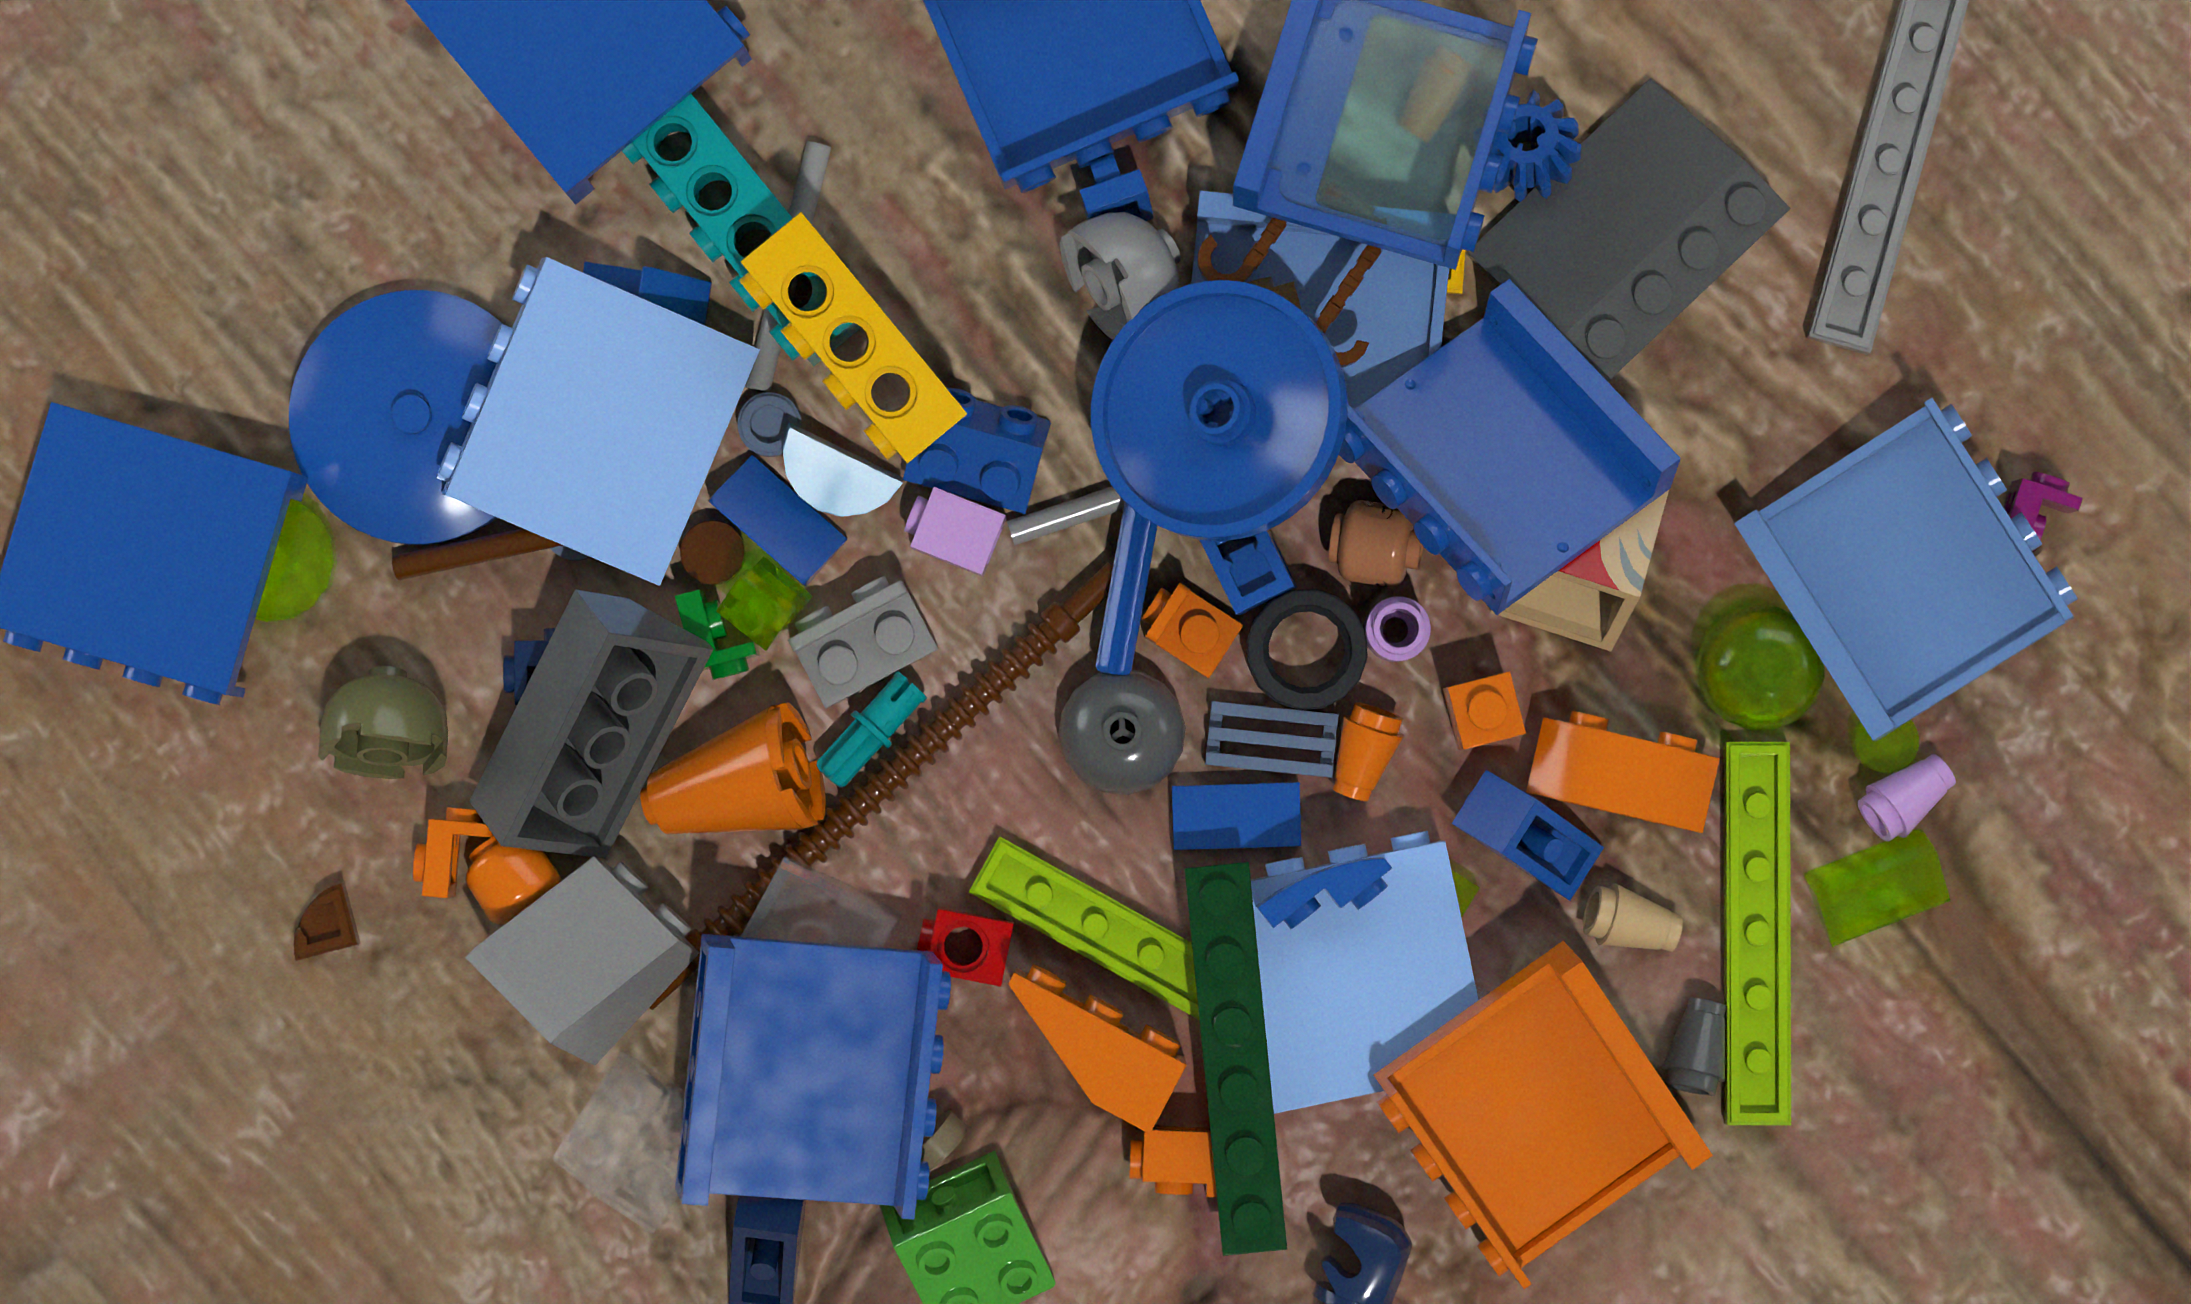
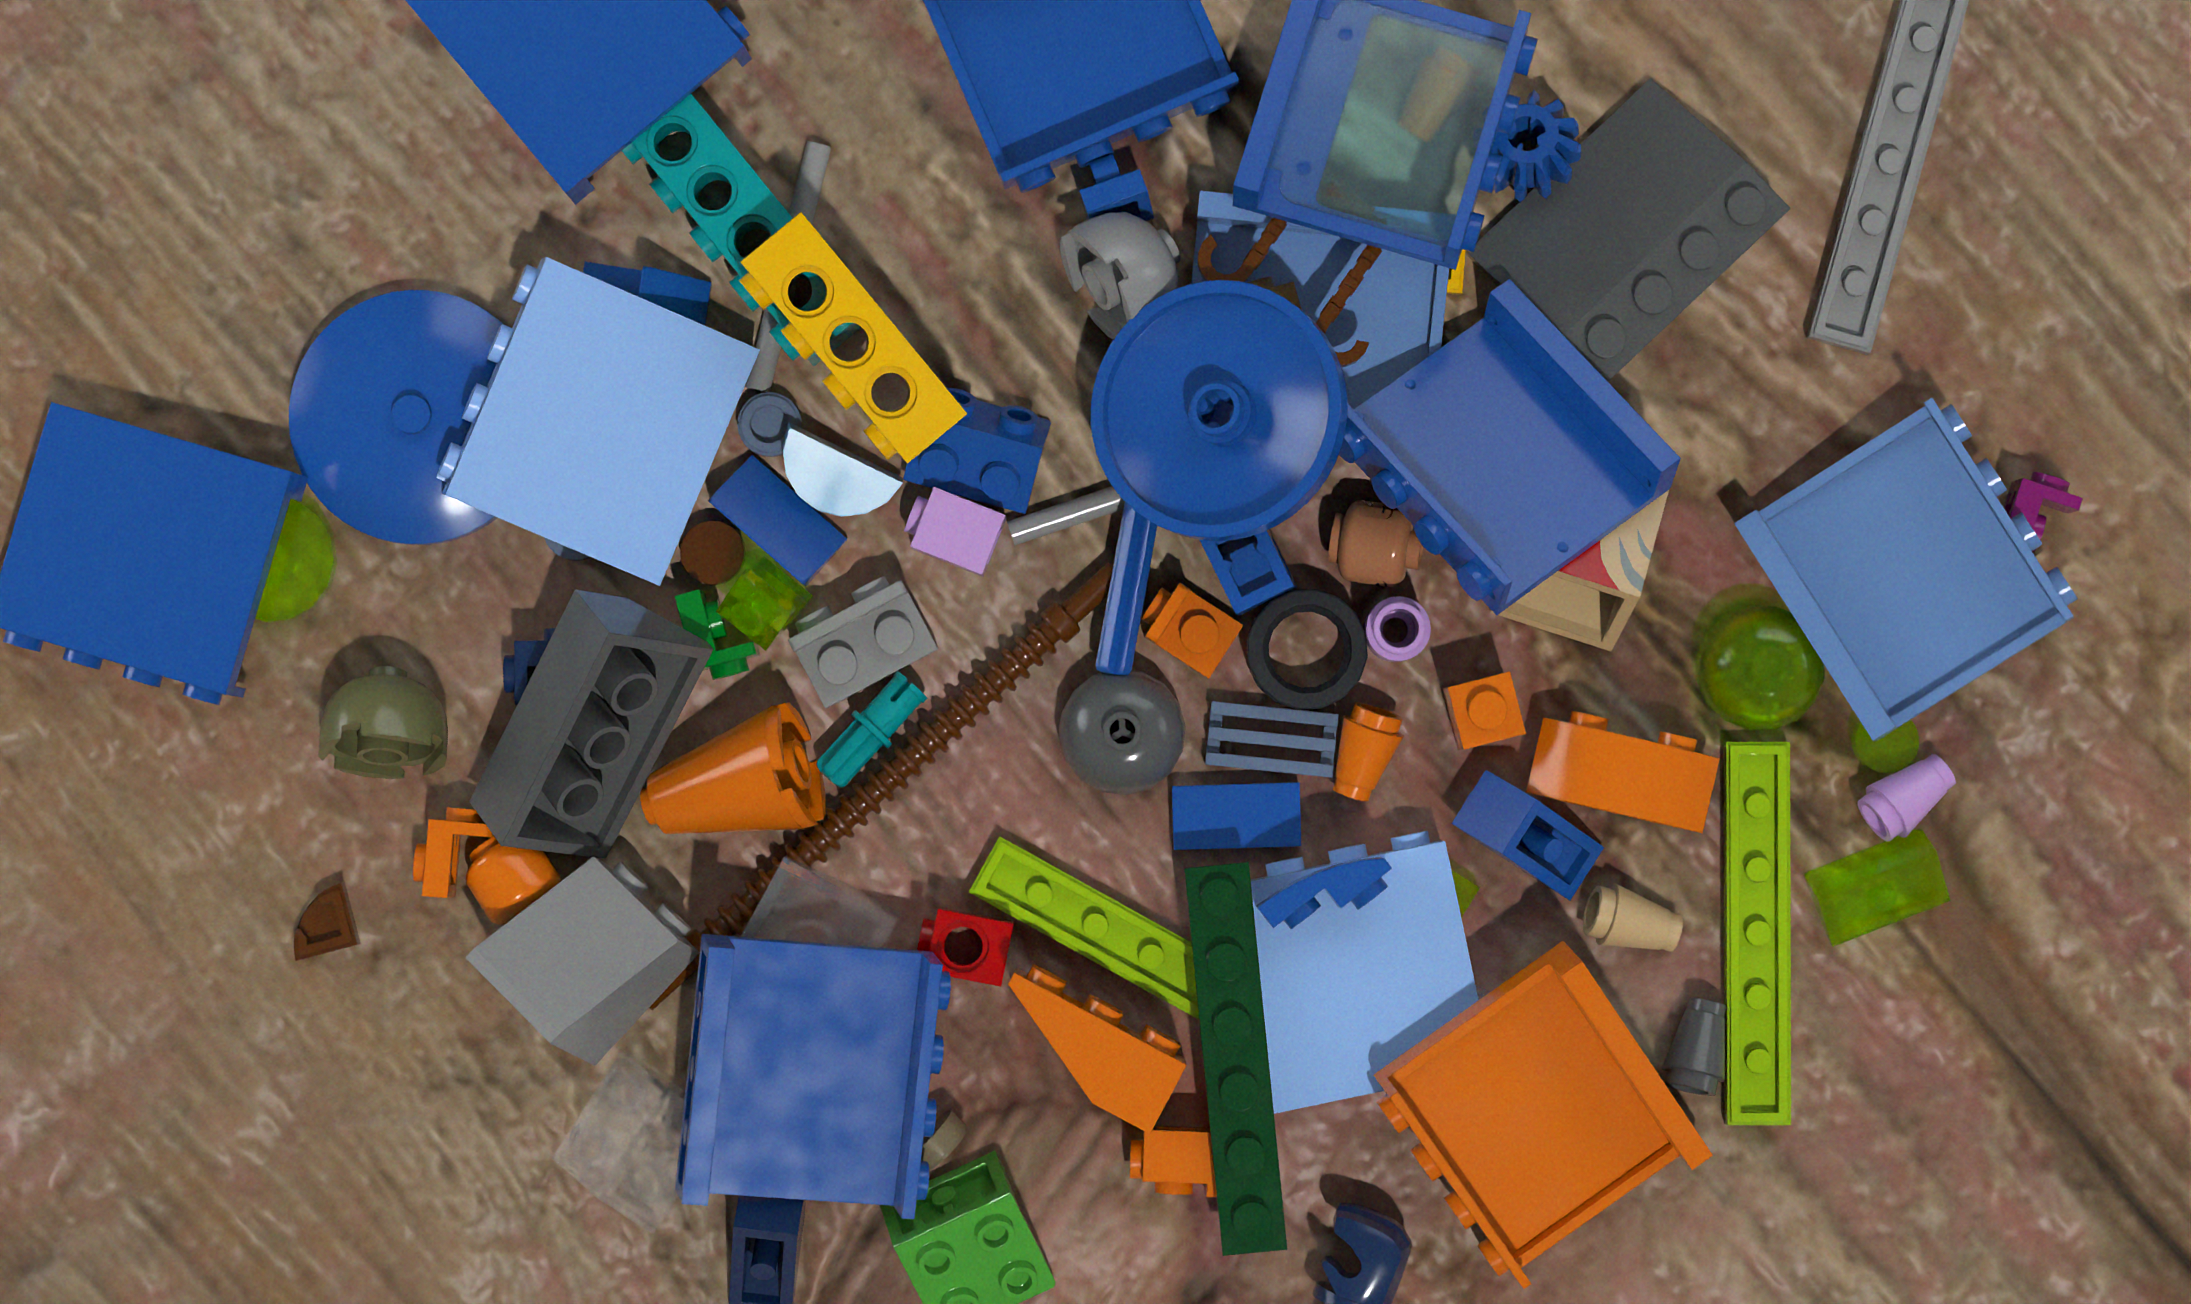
reddish brown bar [392,528,563,580] -> none

